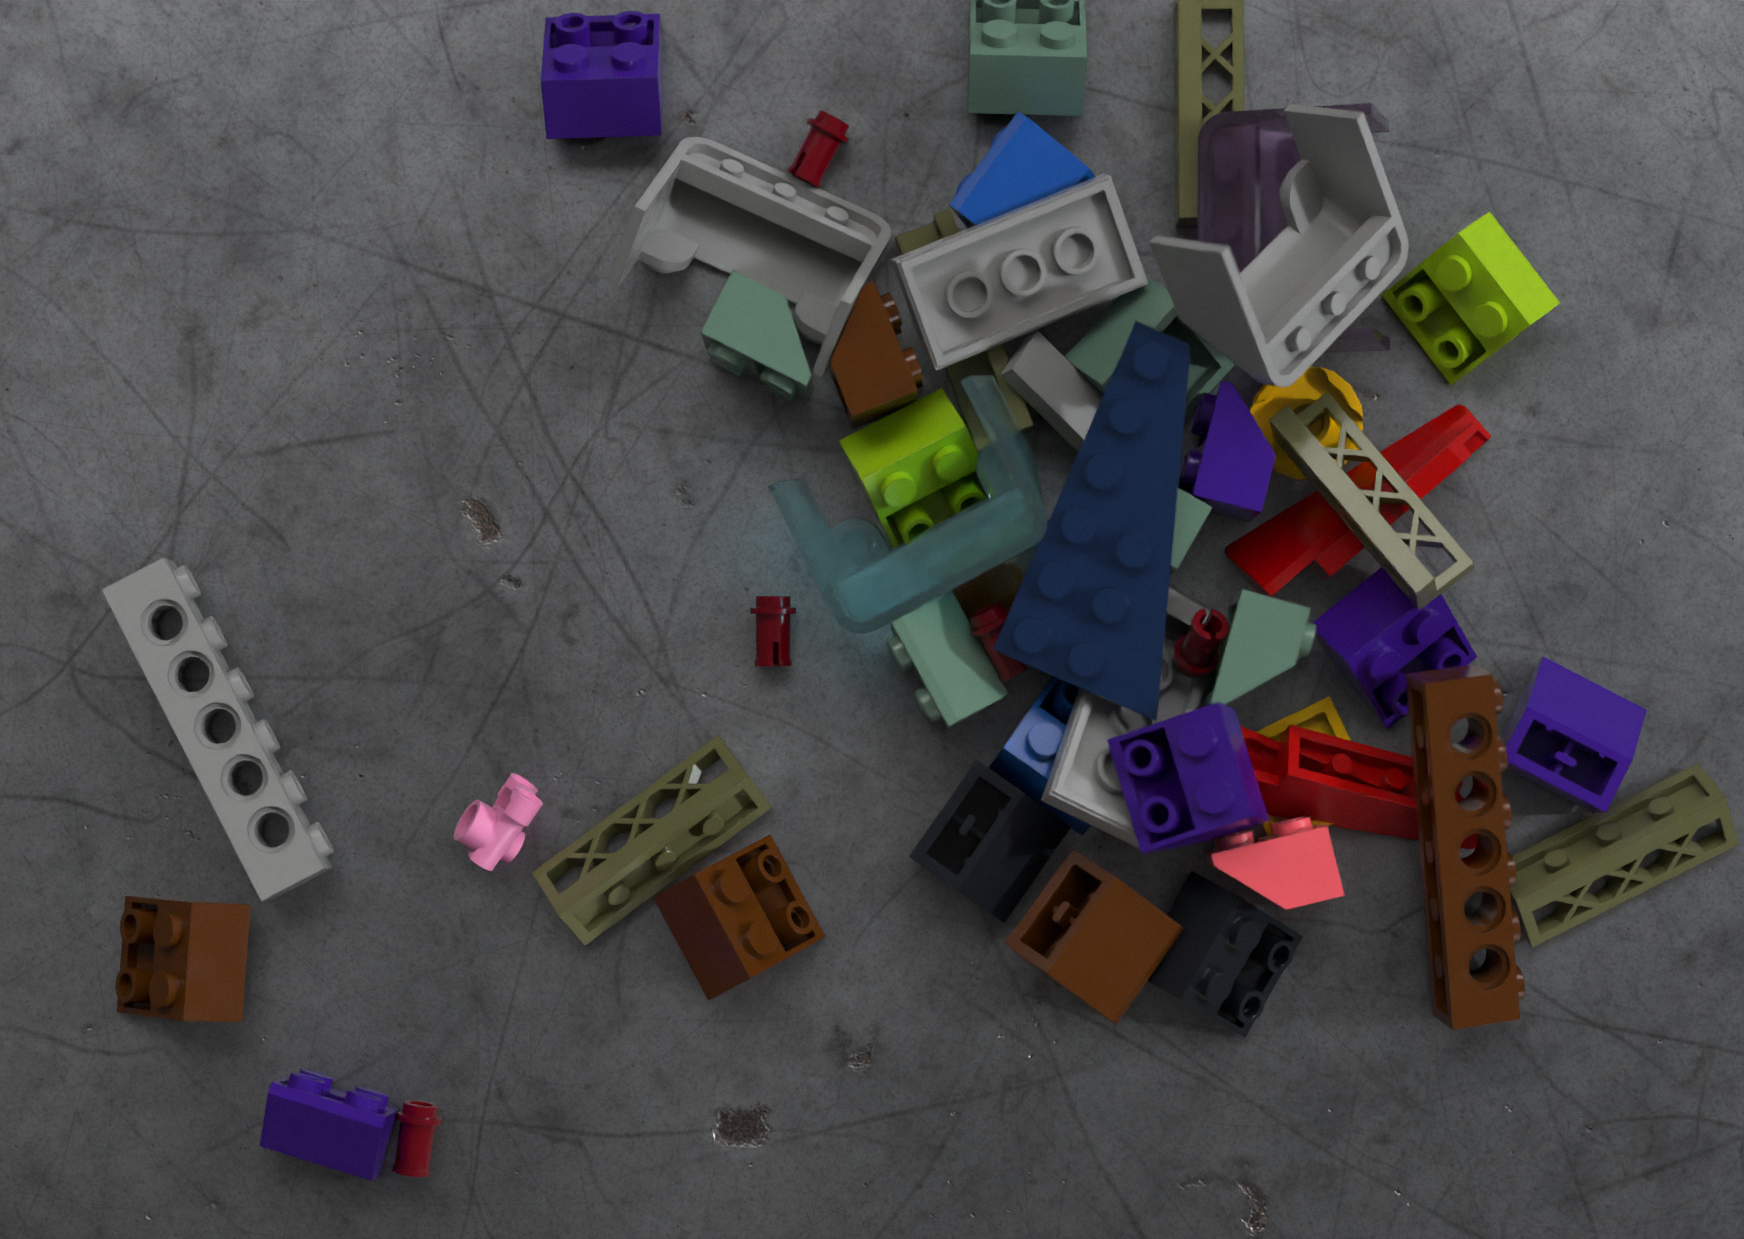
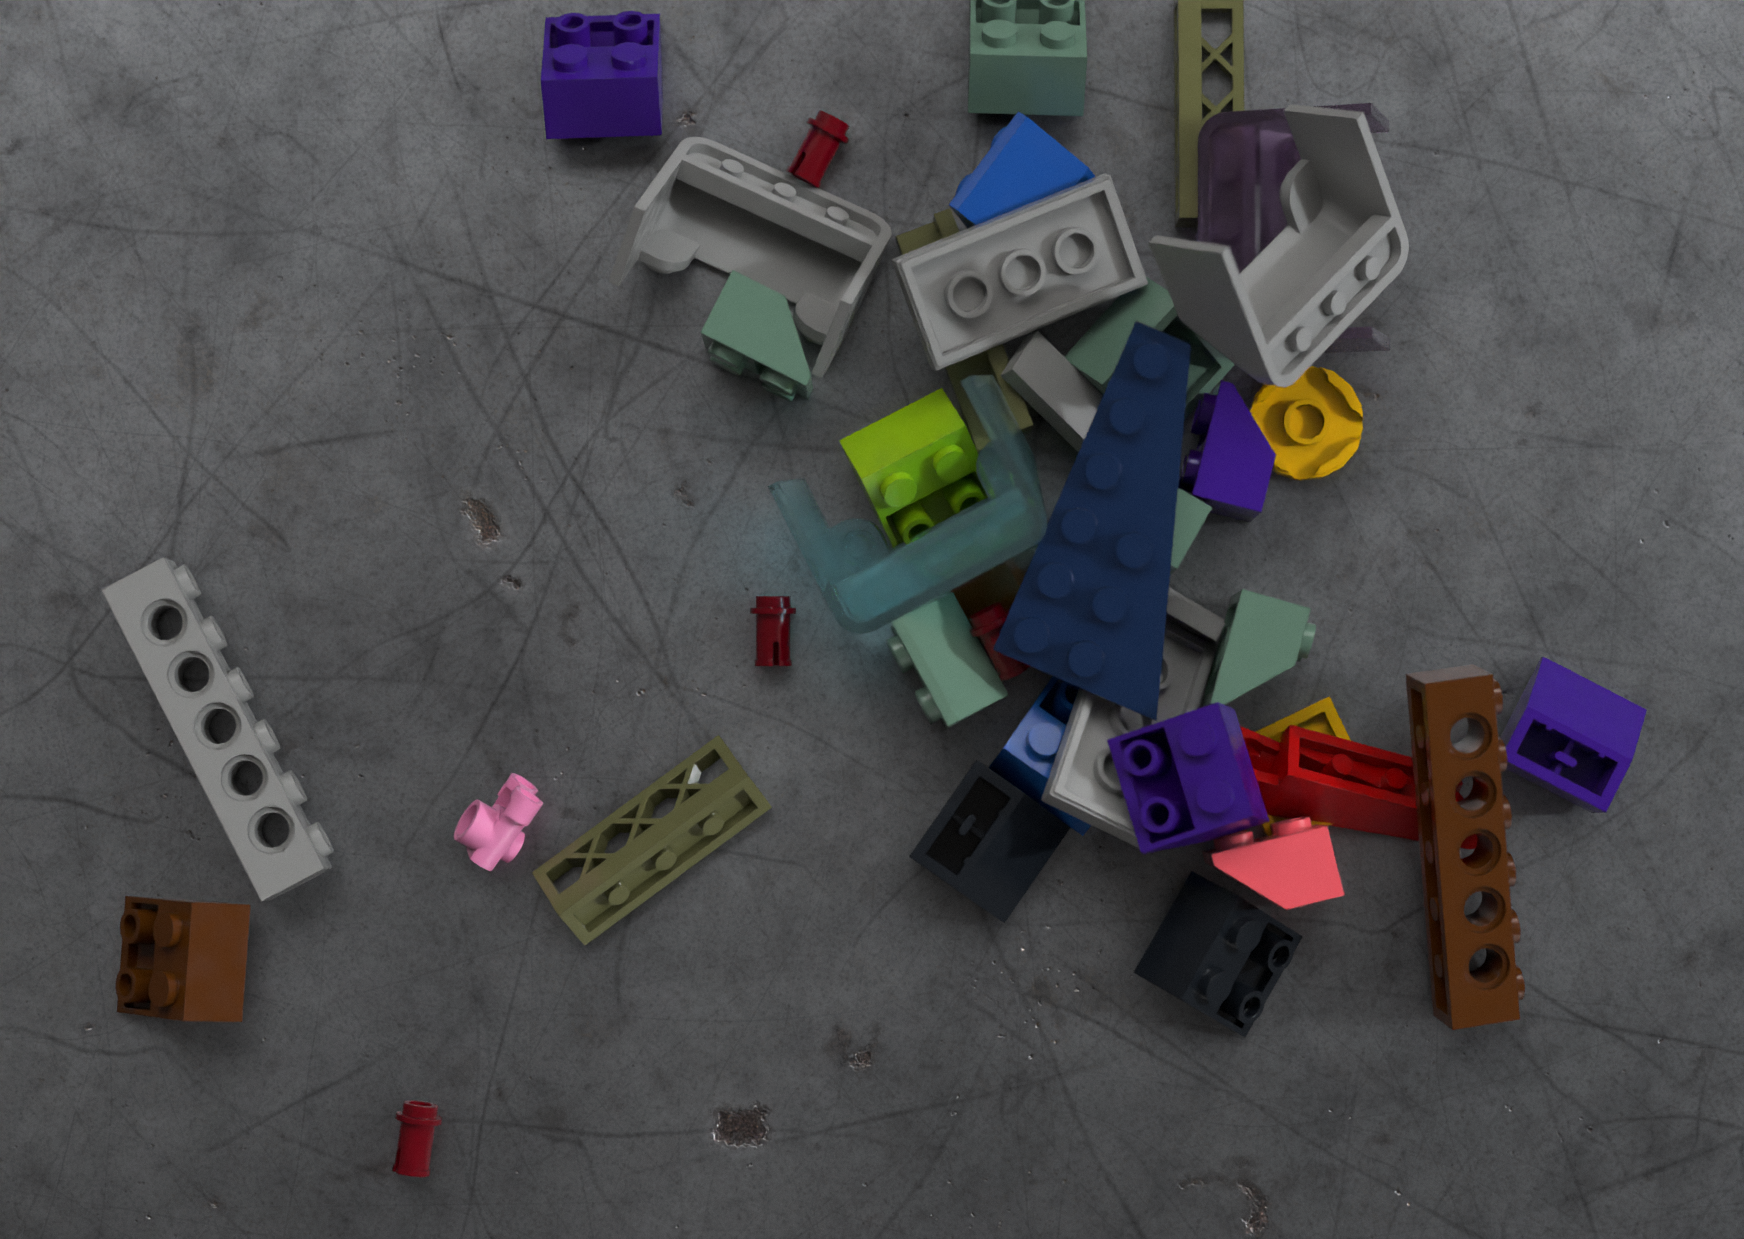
dark purple slope [260,1068,401,1181] -> none
reddish brown slope [653,834,826,1001] -> none
reddish brown slope [830,282,924,430] -> none
reddish brown slope [1004,849,1184,1025] -> none
dark red pin [1172,609,1229,678] -> none
red wedge [1224,404,1492,597] -> none
olive fence [1269,392,1475,611] -> none
dark purple slope [1312,567,1477,729] -> none
lime slope [1381,211,1560,386] -> none
olive fence [1510,763,1739,948] -> none

